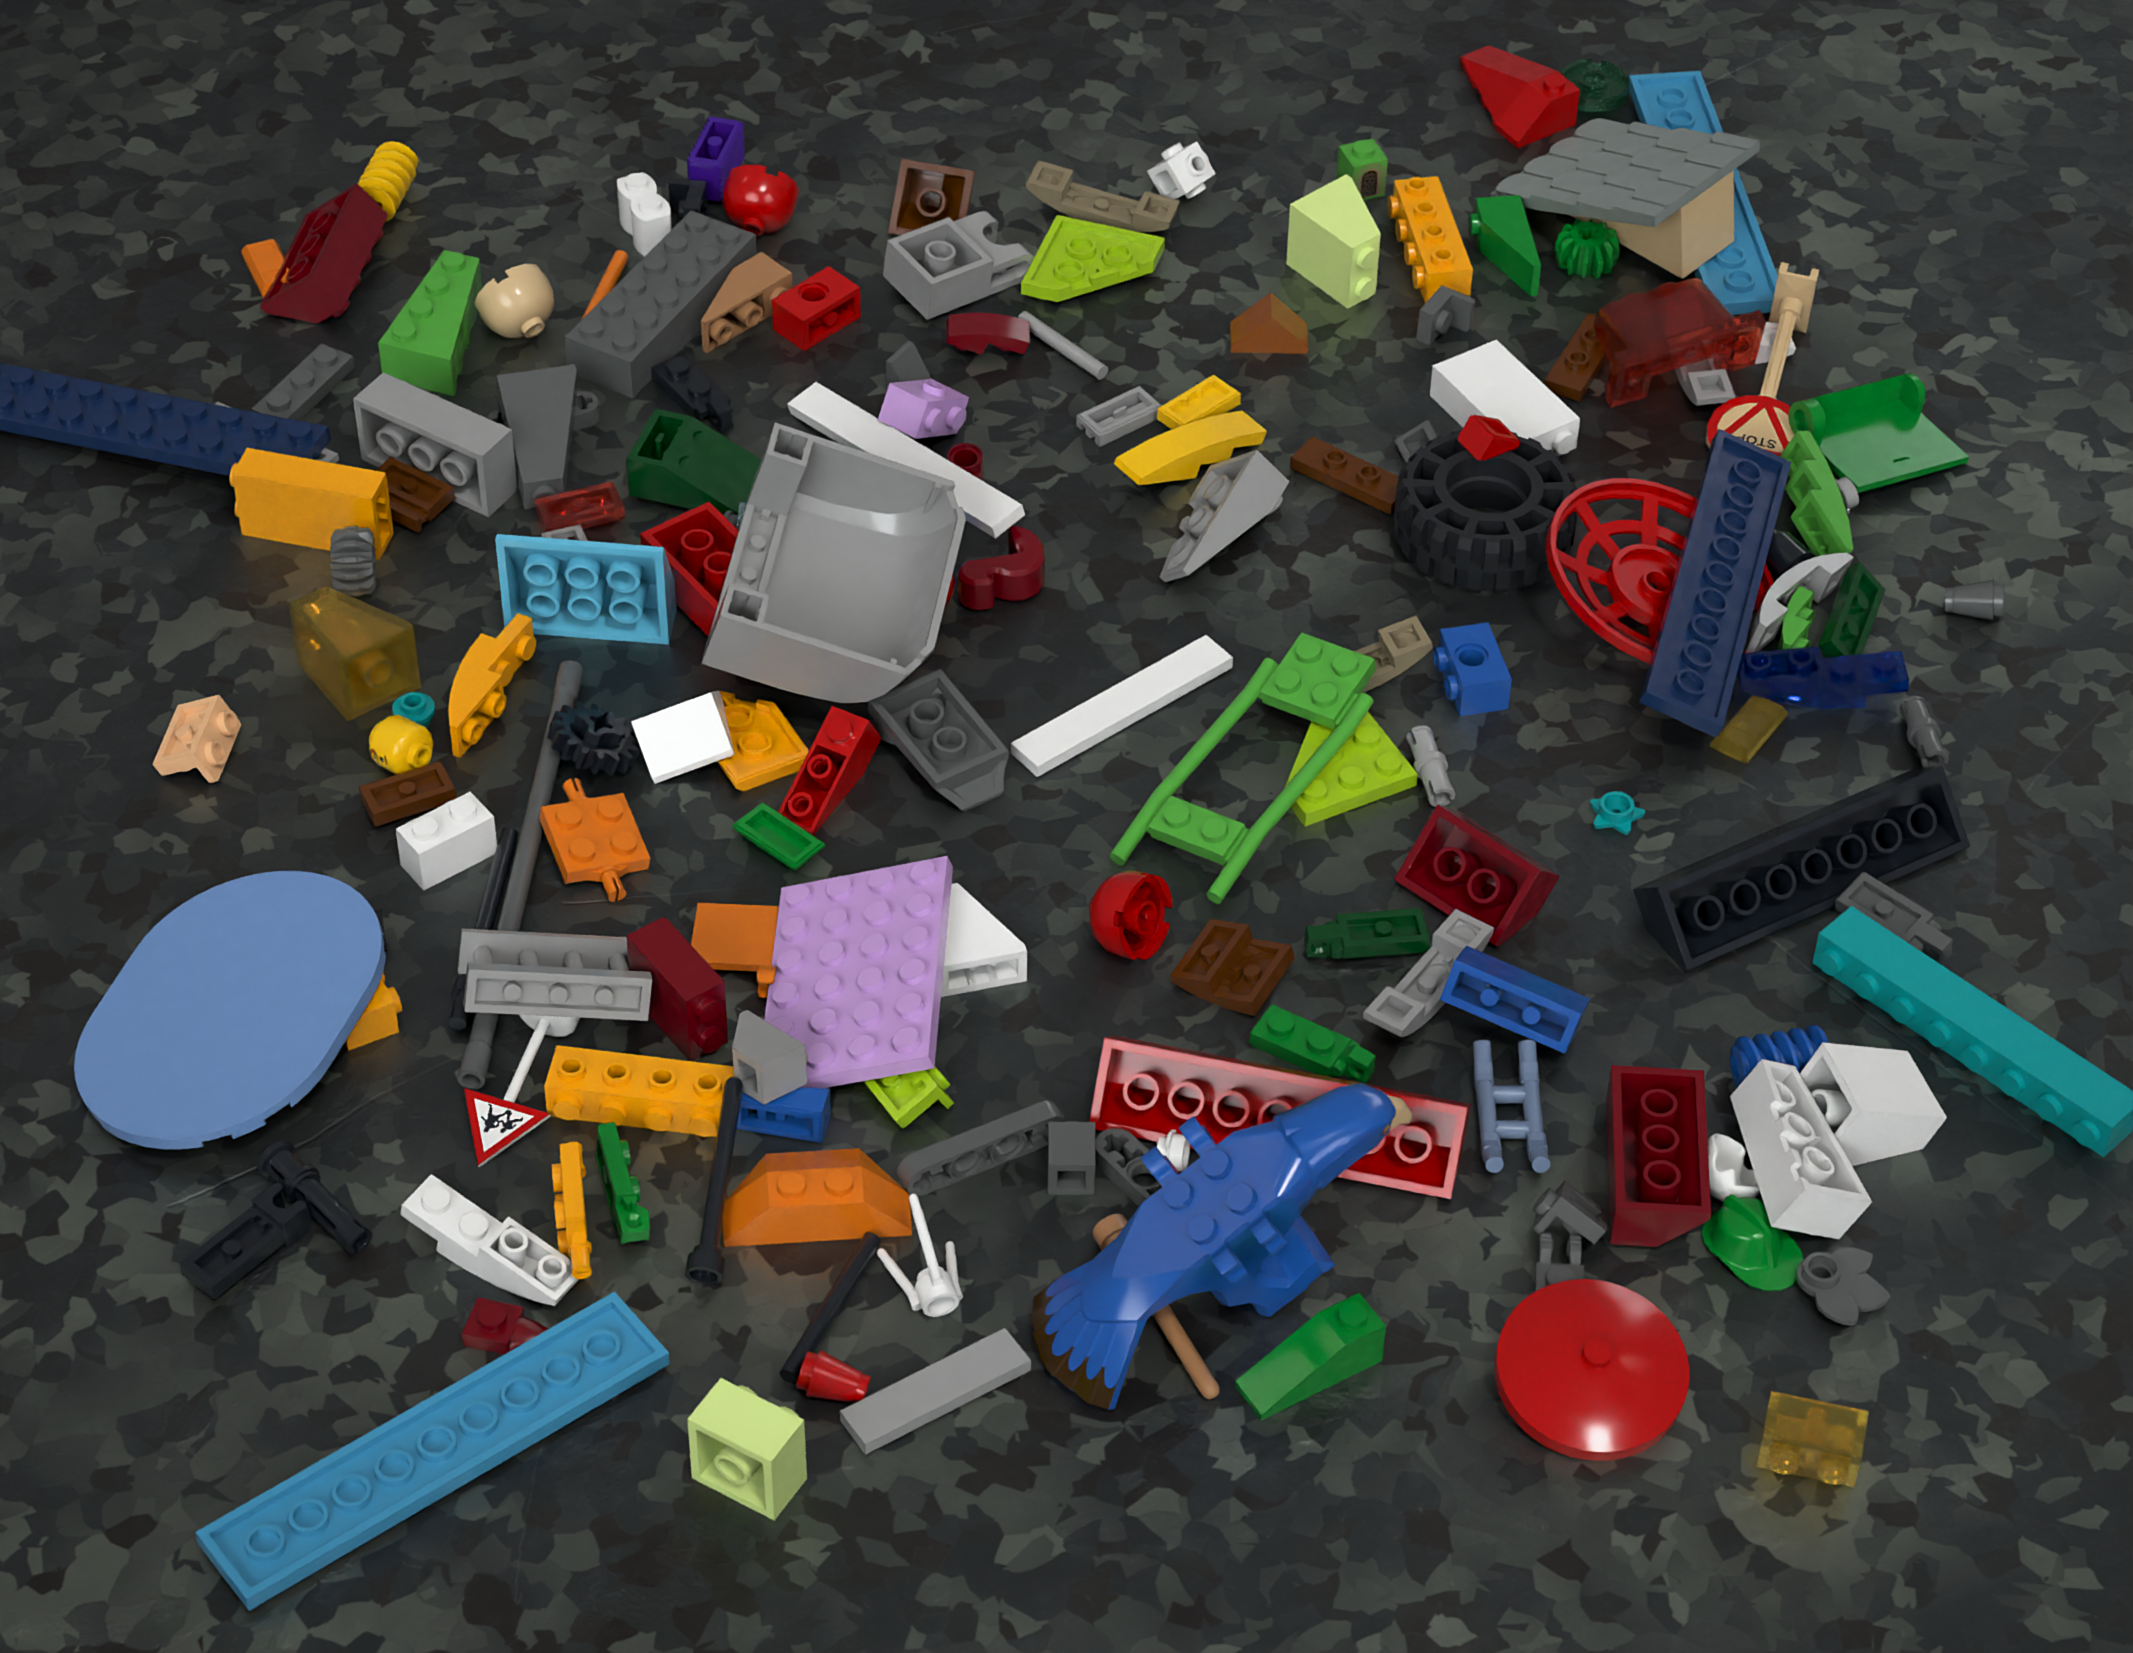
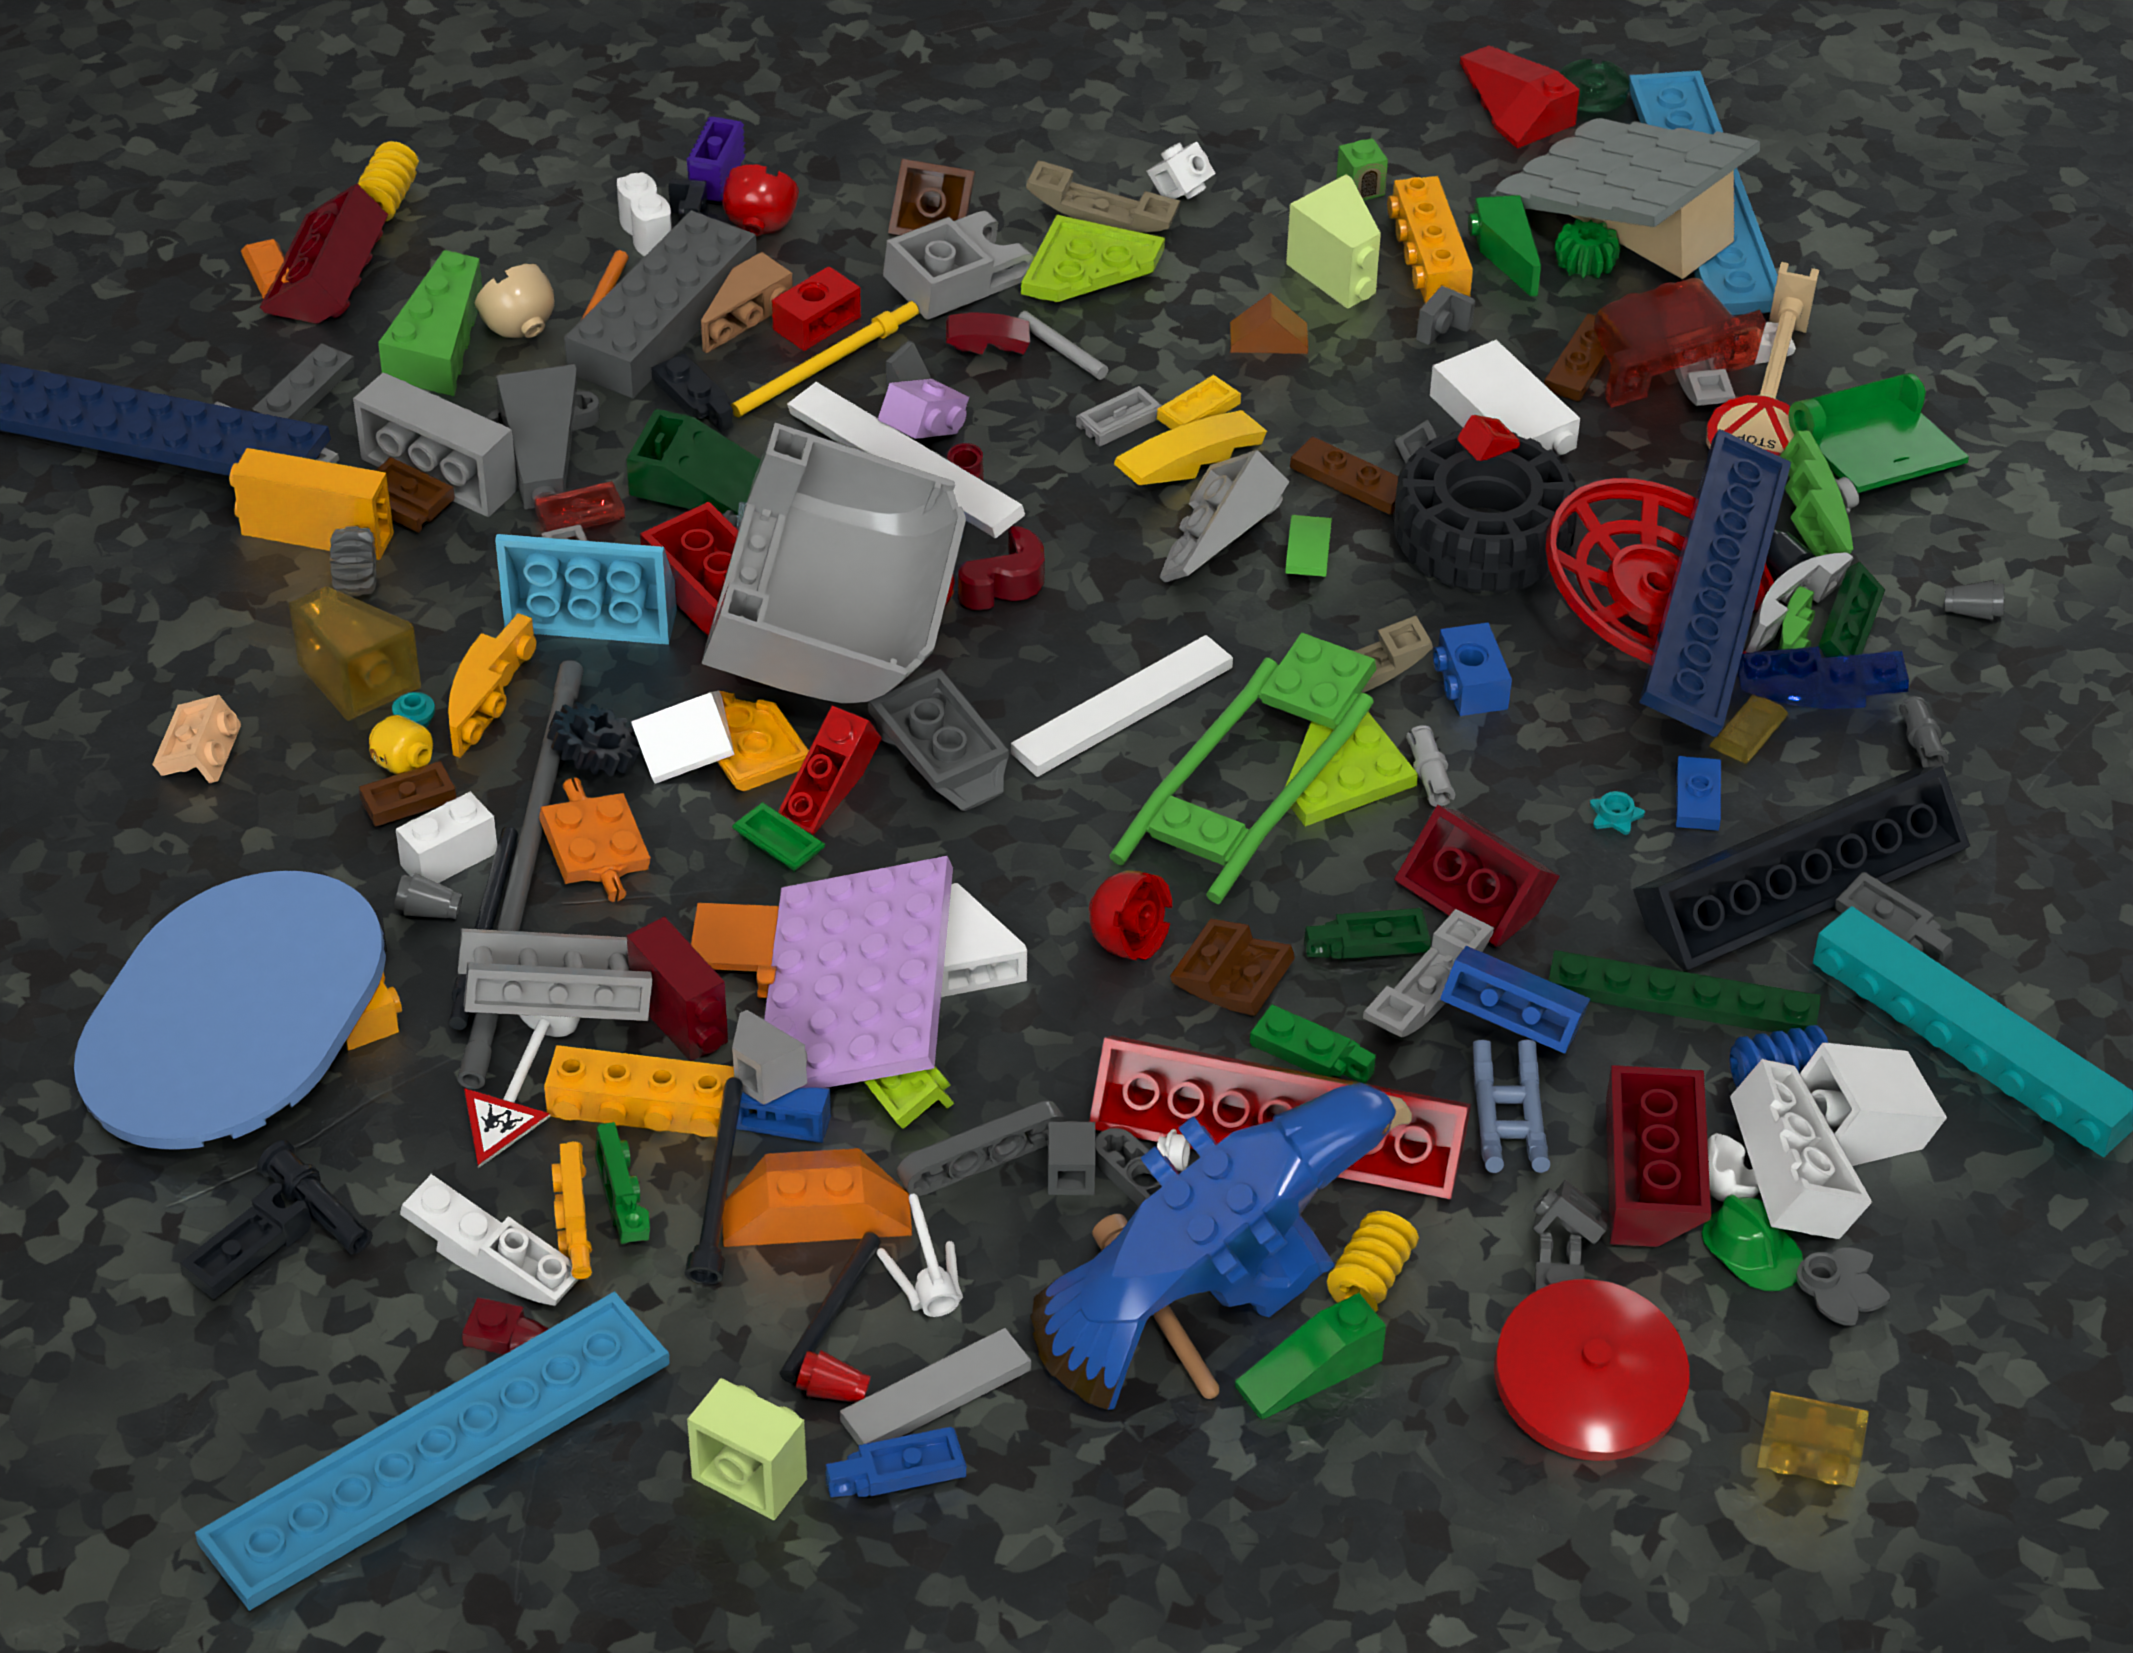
none -> dark grey cone [394,873,463,919]
none -> yellow bar [730,301,919,418]
none -> blue hinge [825,1427,967,1498]
none -> bright green slope [1285,515,1332,577]
none -> yellow piece [1327,1211,1419,1312]
none -> dark green plate [1548,950,1821,1034]
none -> blue plate [1676,756,1721,831]

